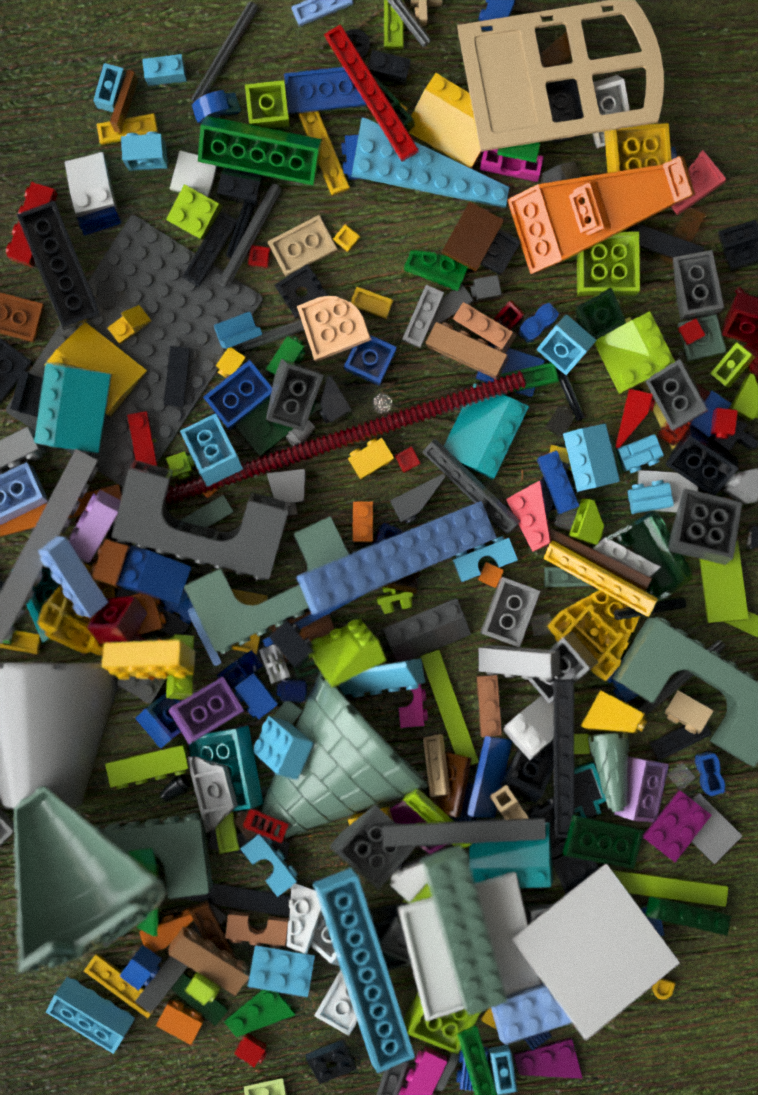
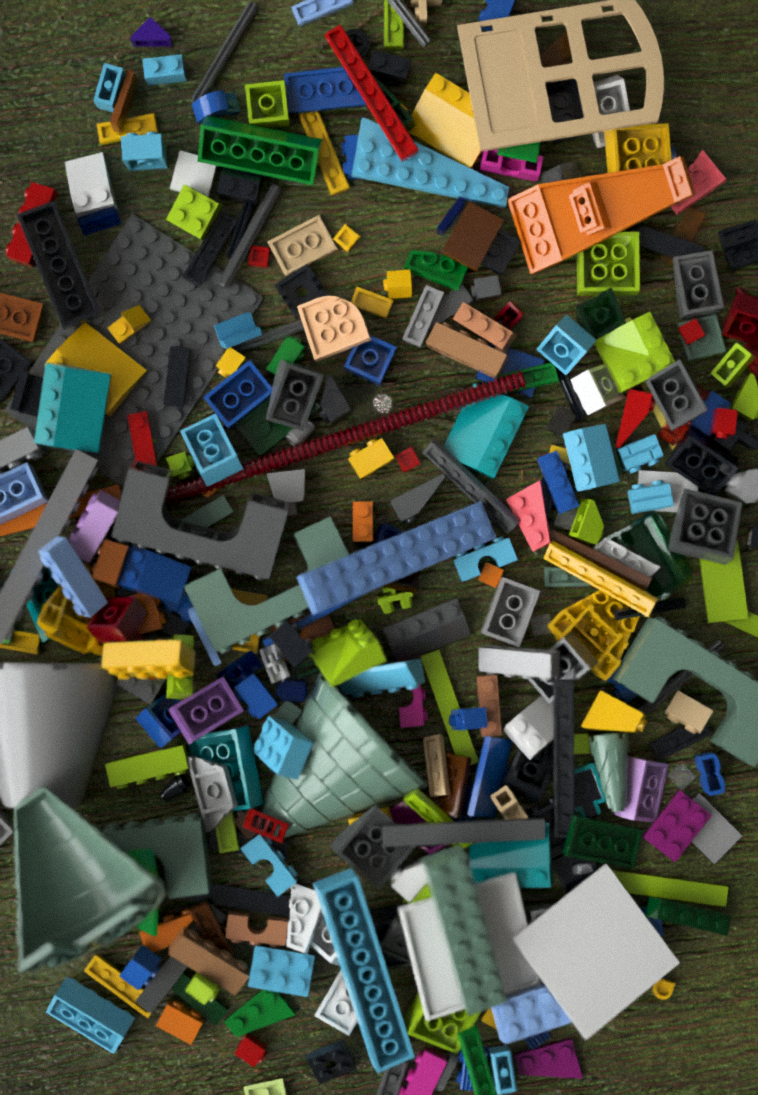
blue brick [518,303,559,343] -> none
none -> dark purple slope [131,17,173,47]
none -> yellow brick [383,270,412,299]
none -> clear blue tile [436,196,466,236]
none -> blue brick [449,707,488,730]
none -> white slope [571,364,625,415]
none -> clear tile [572,863,593,874]

